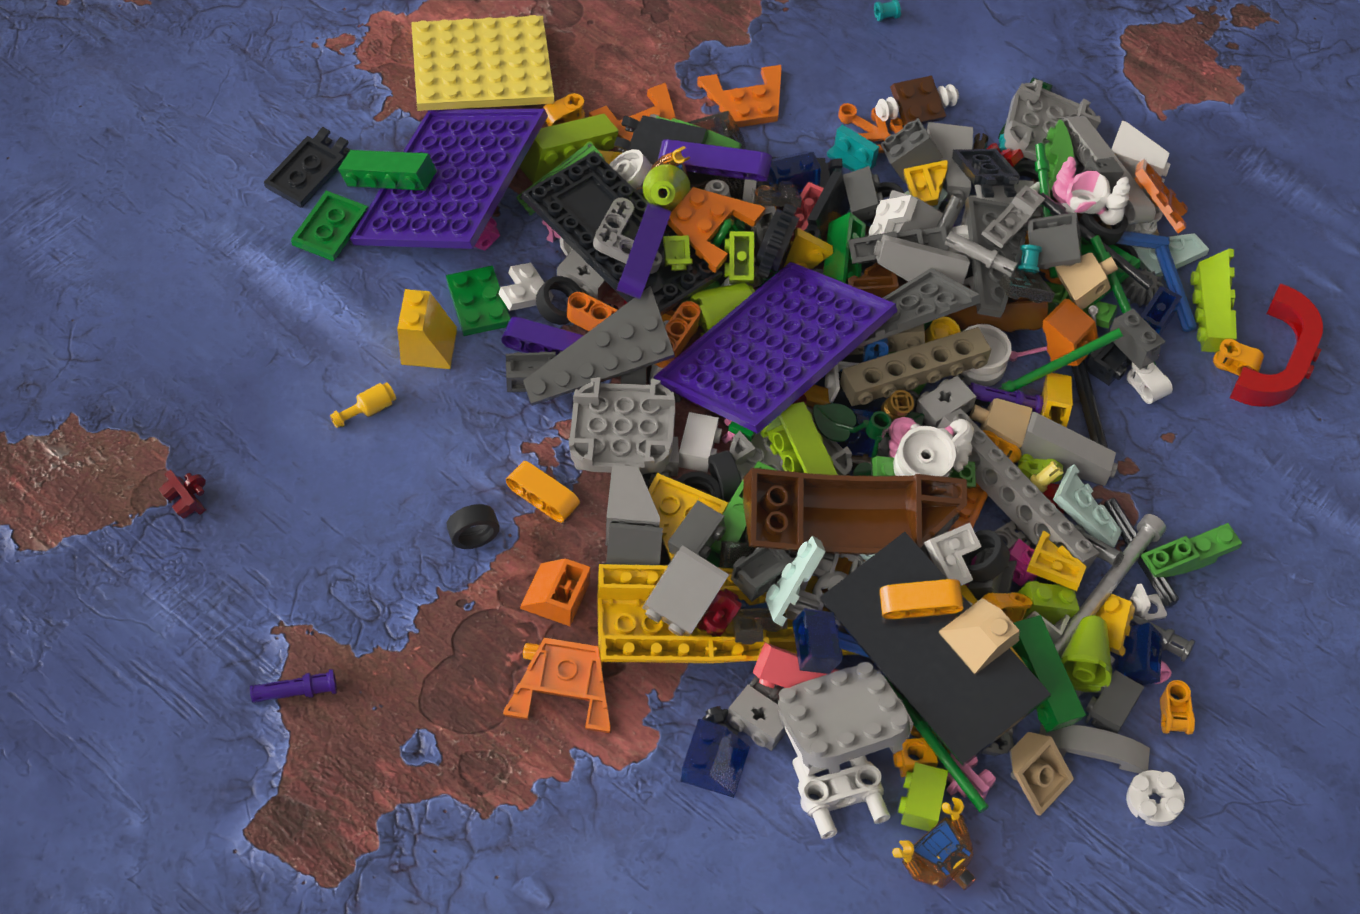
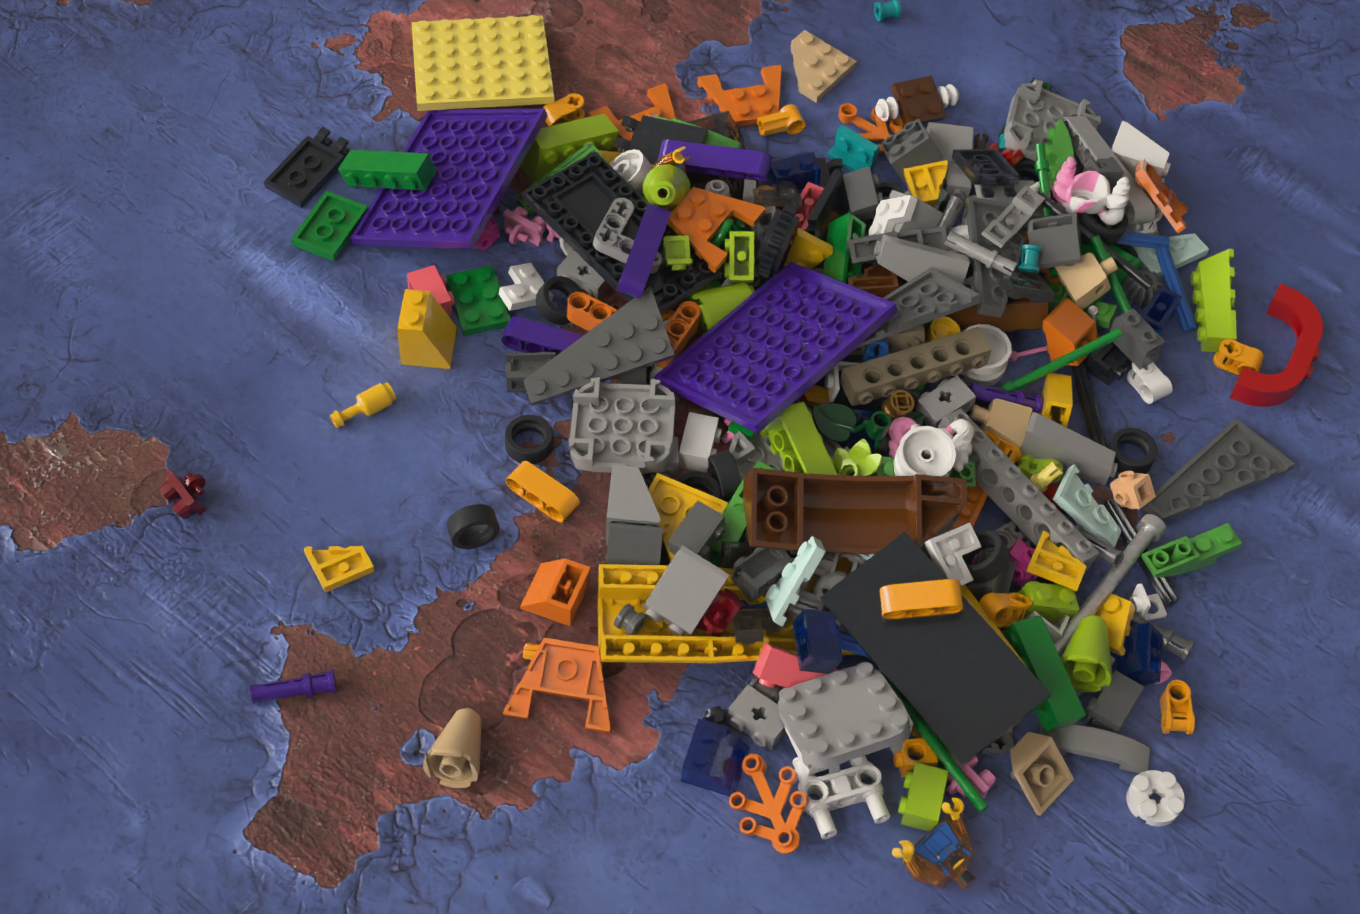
tan slope [939,598,1020,675] -> none
none -> yellow wing [304,546,375,593]
none -> coral brick [407,265,455,316]
none -> tan cone [423,708,482,789]
none -> bright pink hips [503,206,546,247]
none -> black tyre [505,415,553,464]
none -> dark grey wheel [613,603,647,635]
none -> orange plant [729,753,809,854]
none -> light orange piece [757,104,806,136]
none -> tan plate [790,30,857,103]
none -> lime plate [833,439,882,476]
none -> black tyre [1108,427,1157,474]
none -> light nougat brick [1110,471,1156,509]
none -> dark grey wing [1142,418,1296,522]

